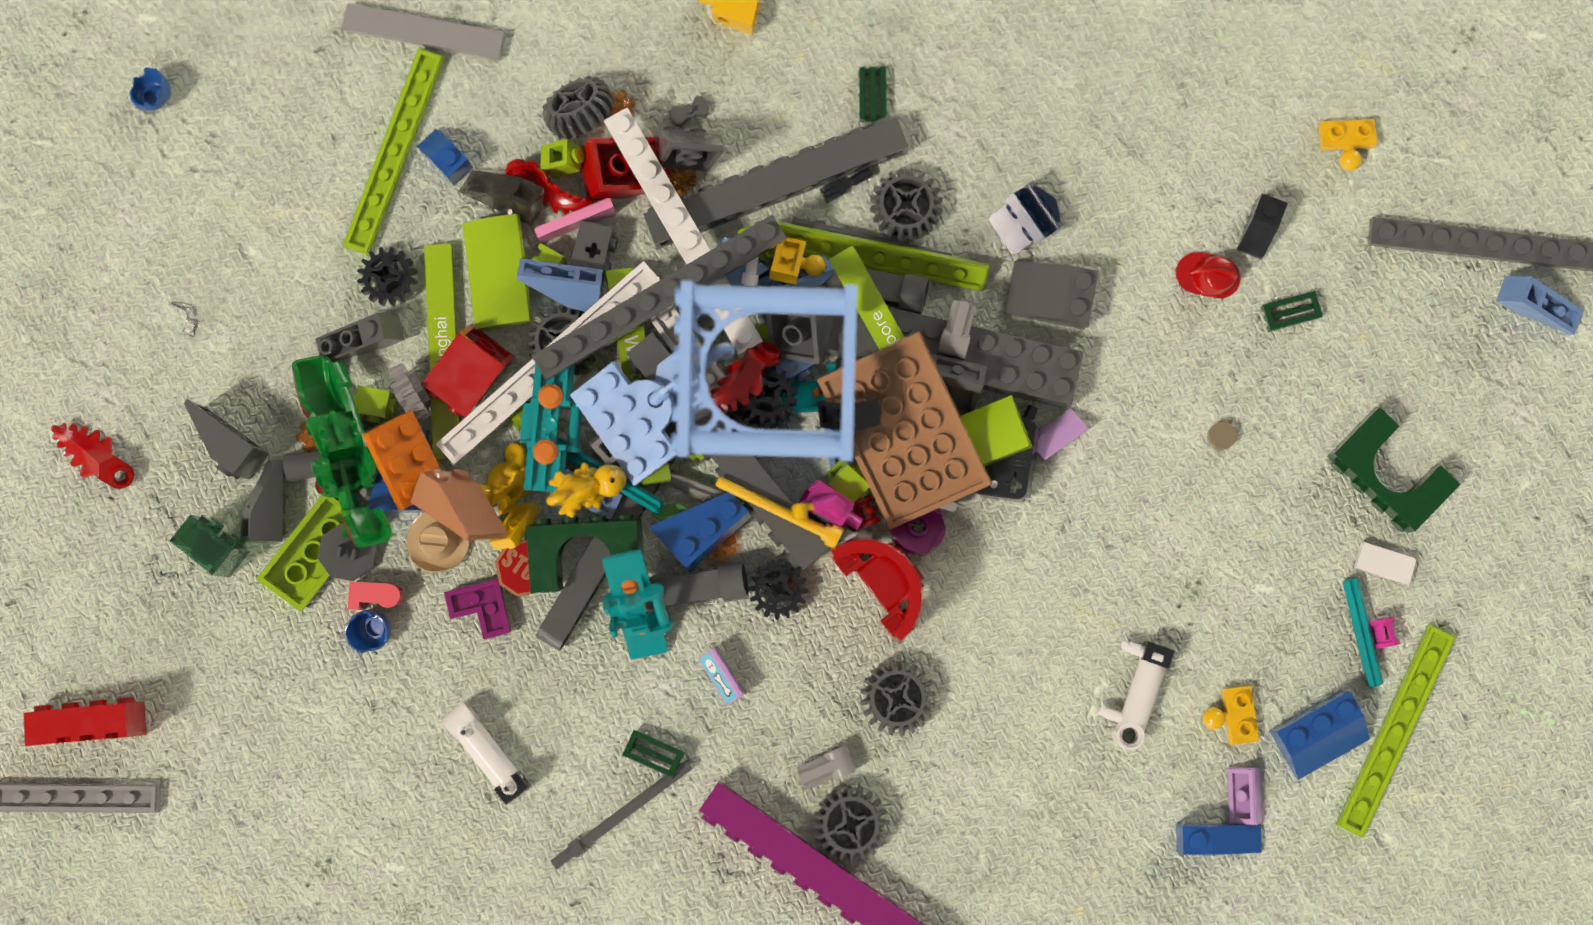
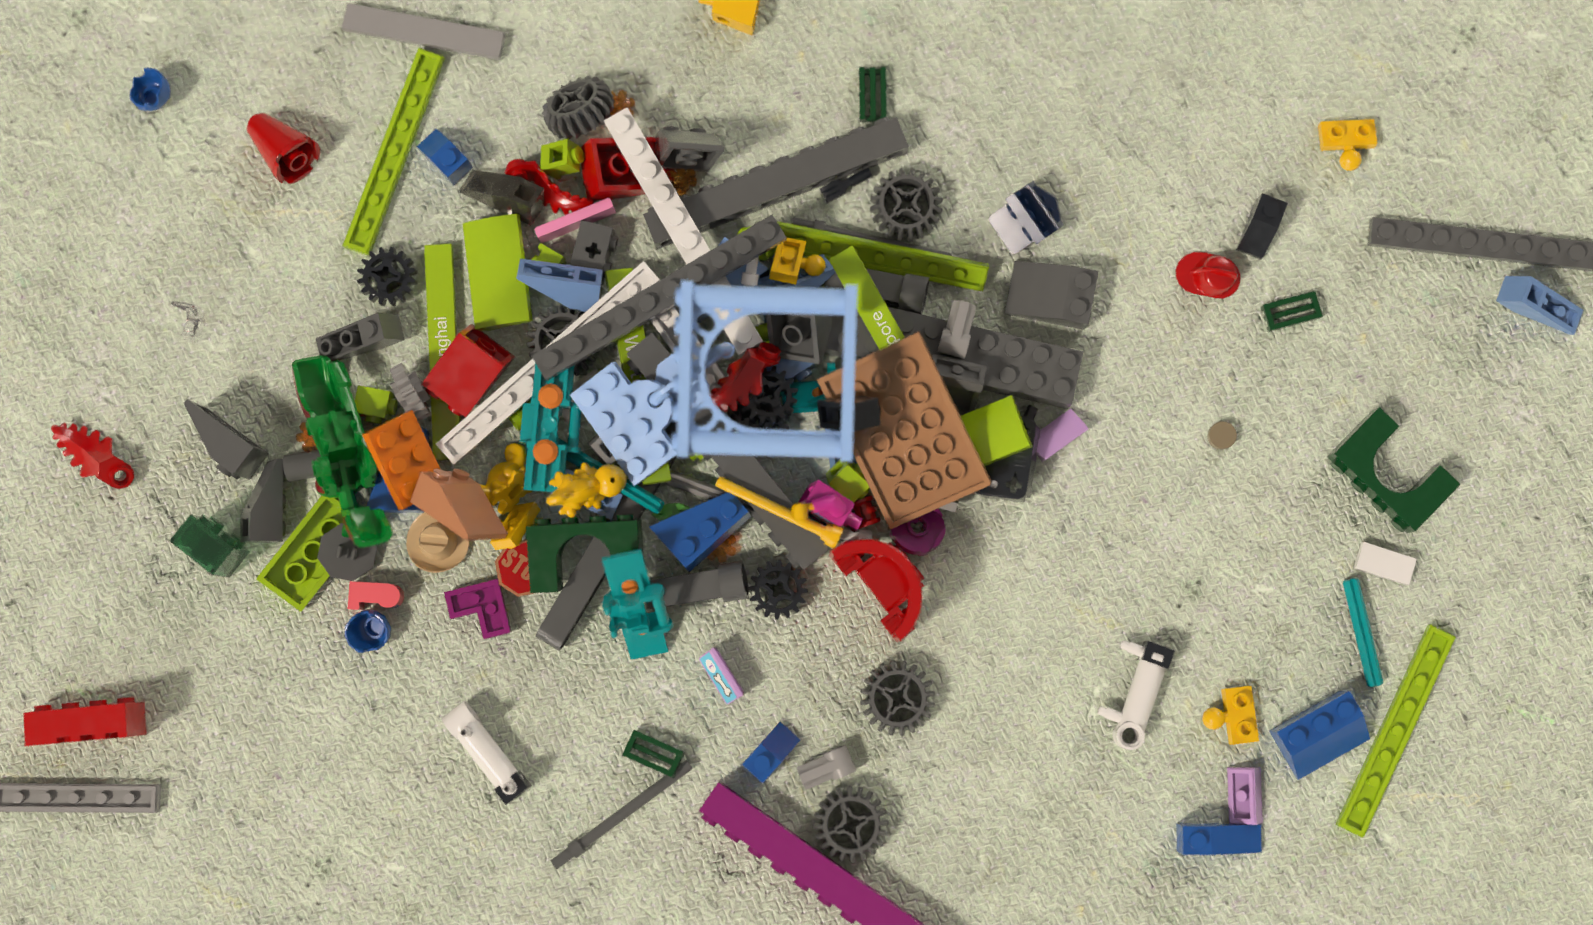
dark grey piece [670,96,709,127] -> none
dark pink bush [1369,617,1401,649] -> none
none -> red cone [247,113,320,184]
none -> blue slope [742,722,800,783]

